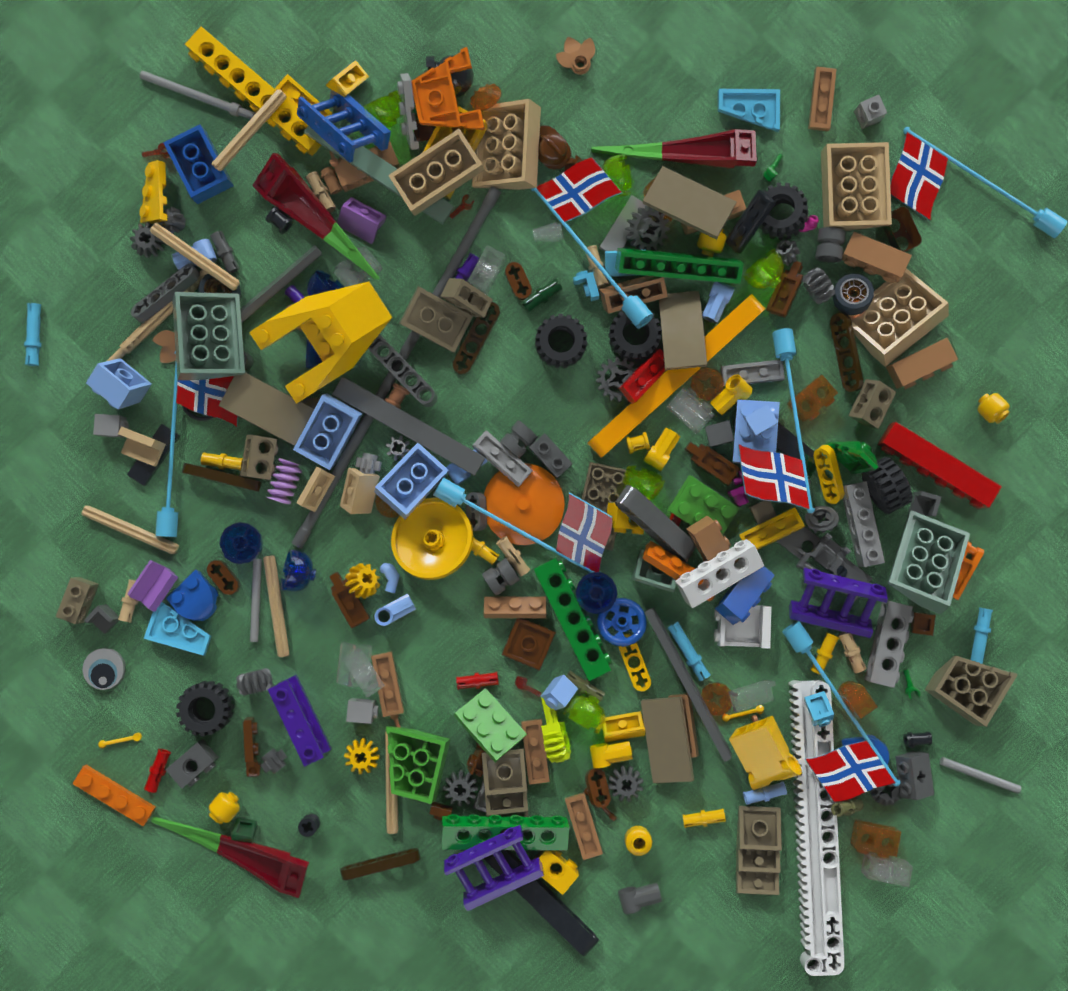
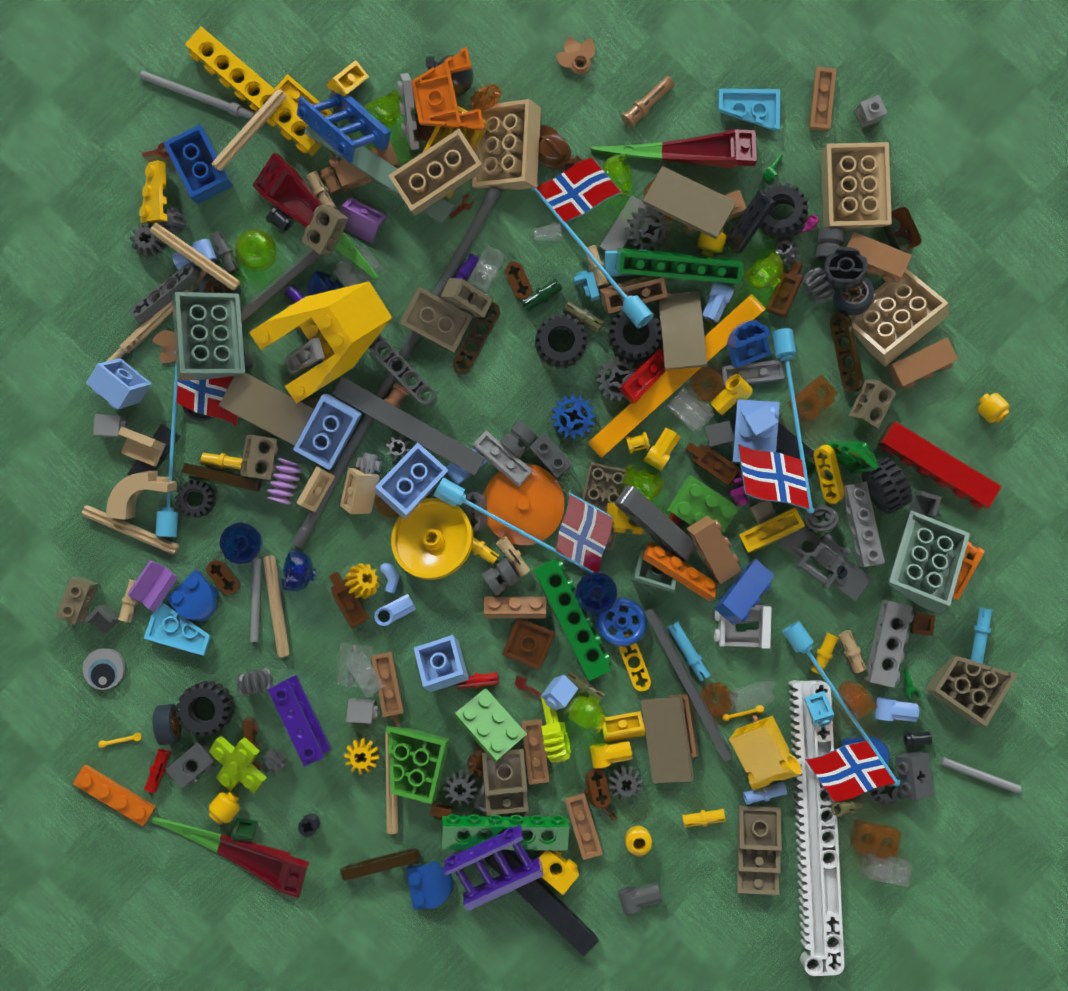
medium azure pin [24,303,42,366] -> none
white brick [675,539,764,608] -> none
dark purple fence [789,568,888,638] -> none
flag [890,127,1068,238] -> none
none -> tan arch [106,471,177,520]
none -> black wheel [153,704,182,745]
none -> black tyre [175,480,216,518]
none -> lime plate [209,735,267,794]
none -> clear neon green cylinder [235,229,278,271]
none -> light grey tile [286,338,325,376]
none -> dark tan brick [302,205,349,255]
none -> blue slope [406,861,454,910]
none -> light blue brick [414,635,469,692]
none -> blue gear [551,394,596,439]
none -> olive pin [563,301,604,333]
none -> medium nougat pin [621,76,675,129]
none -> blue slope [727,321,771,368]
none -> dark green tile [735,621,759,632]
none -> black cylinder [824,247,868,290]
none -> light blue piece [875,697,919,722]

